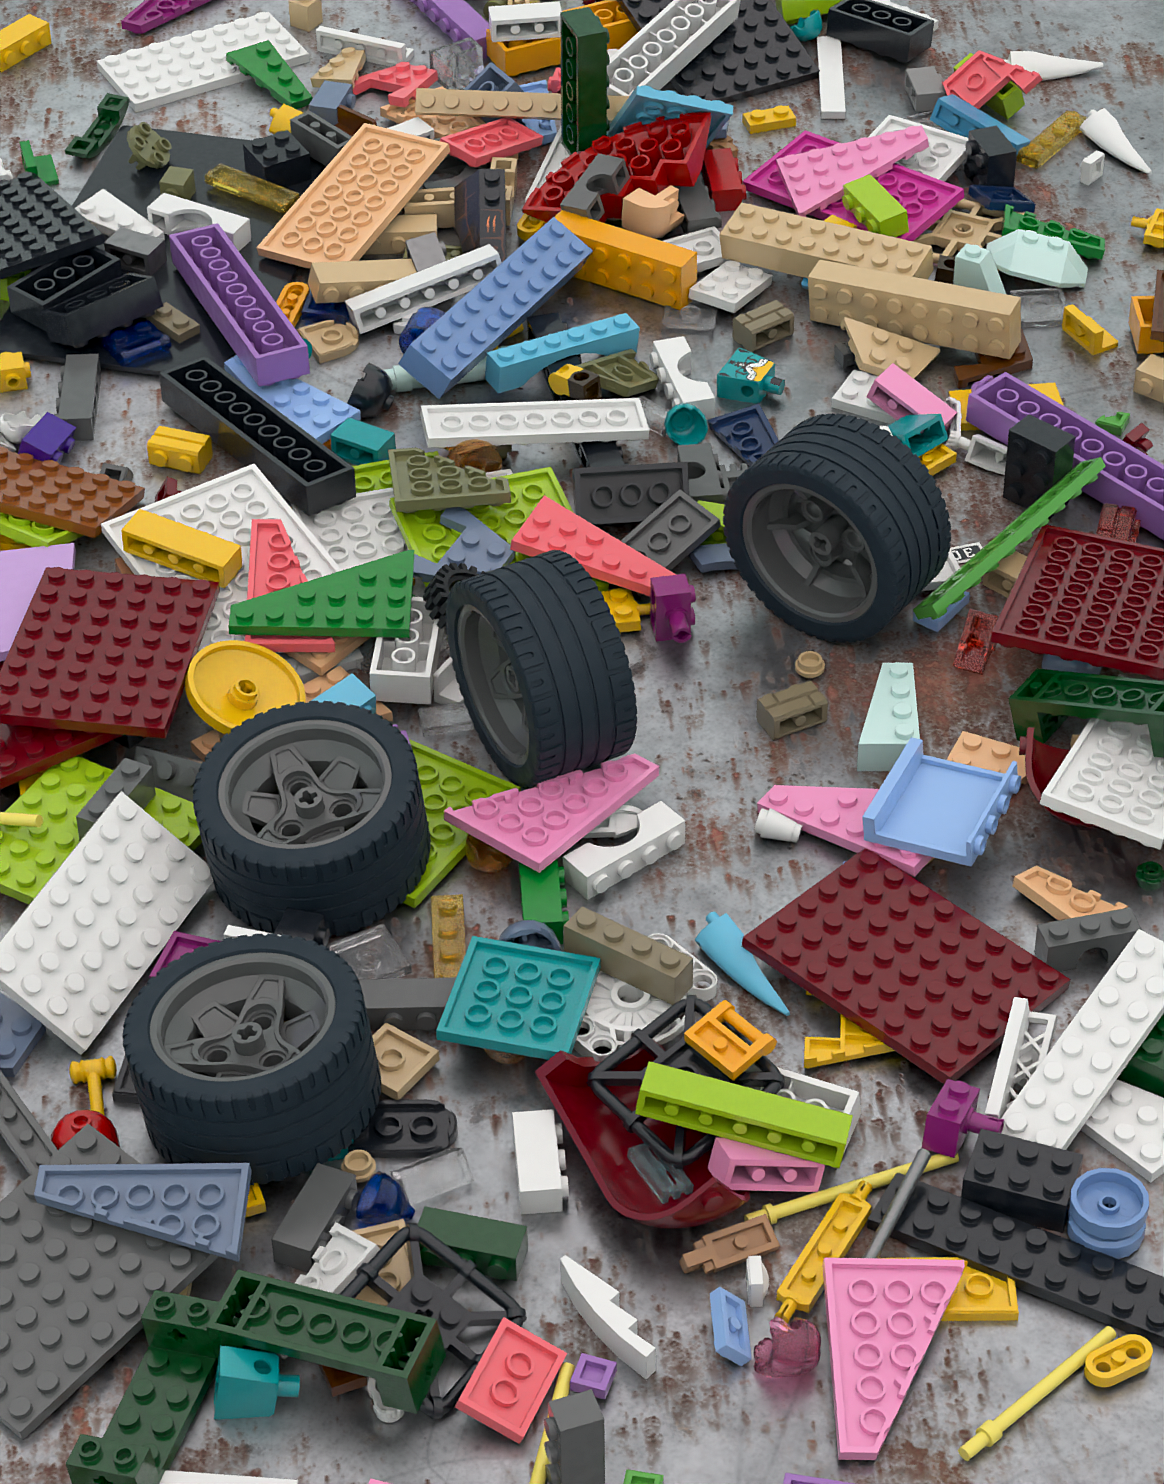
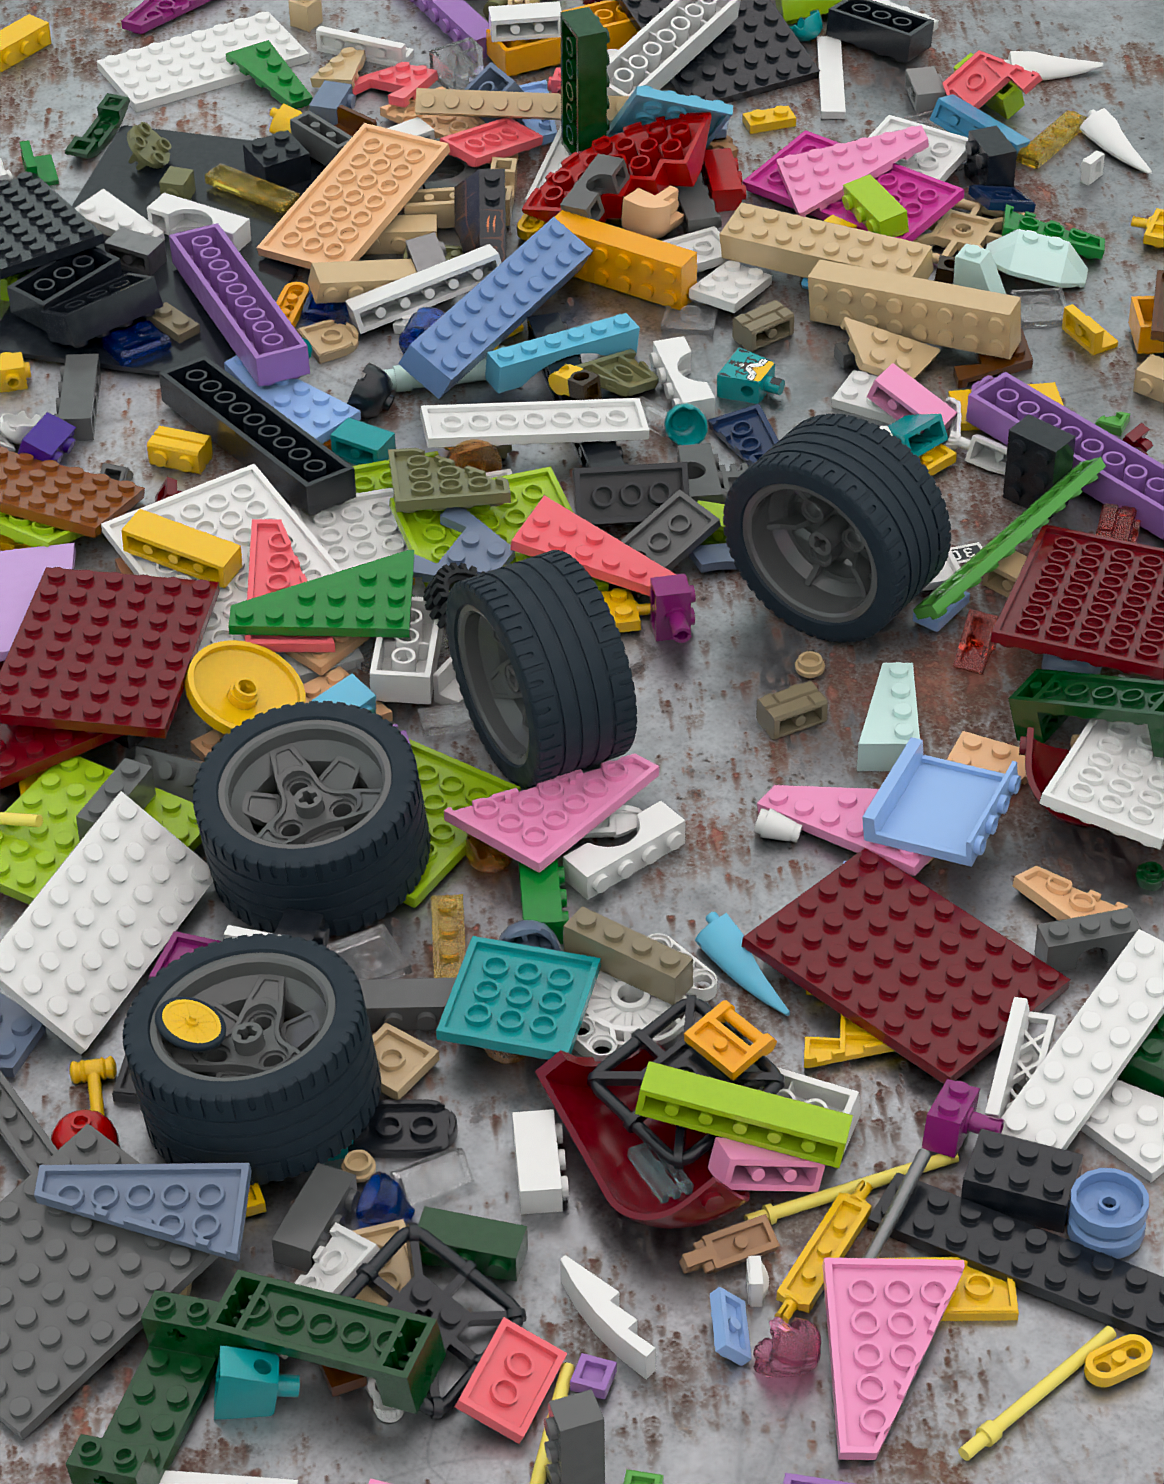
none -> yellow wheel [155,996,226,1052]

